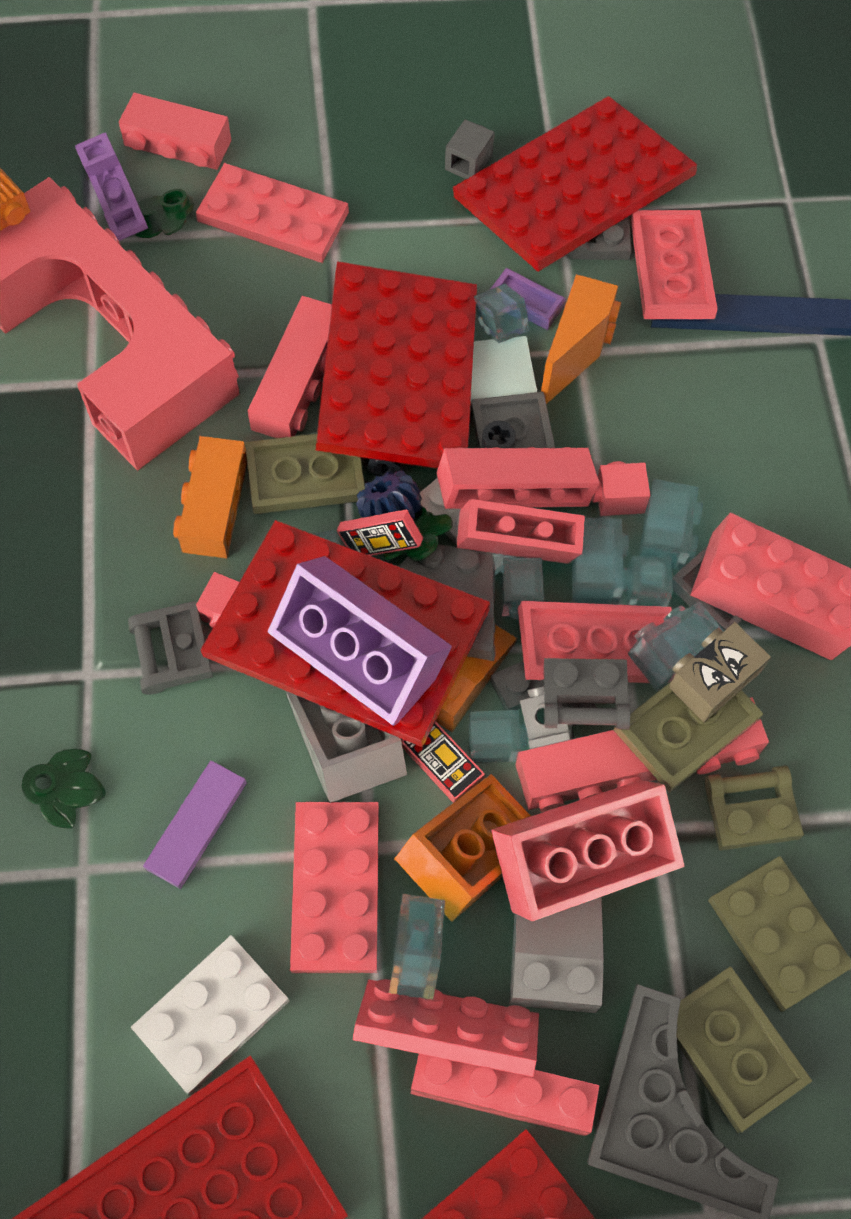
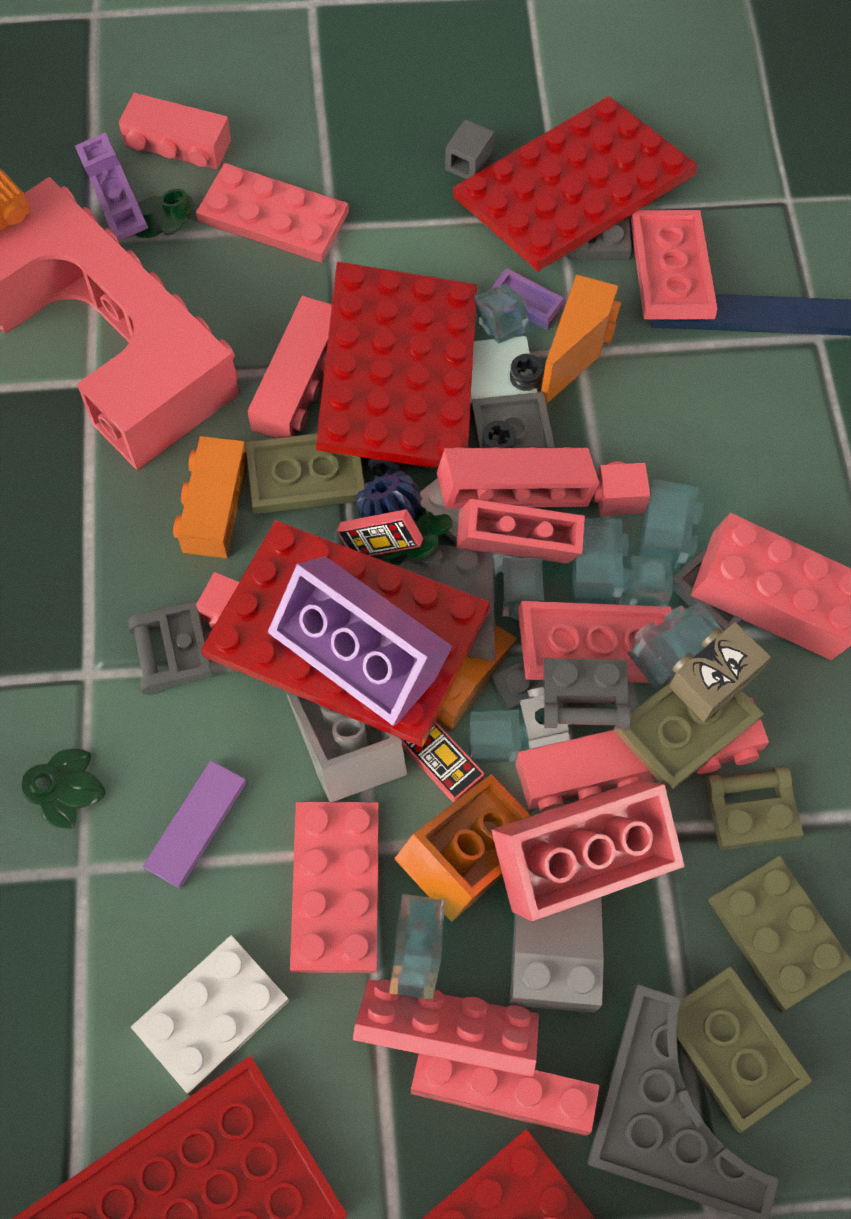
none -> black bush [509,354,543,391]

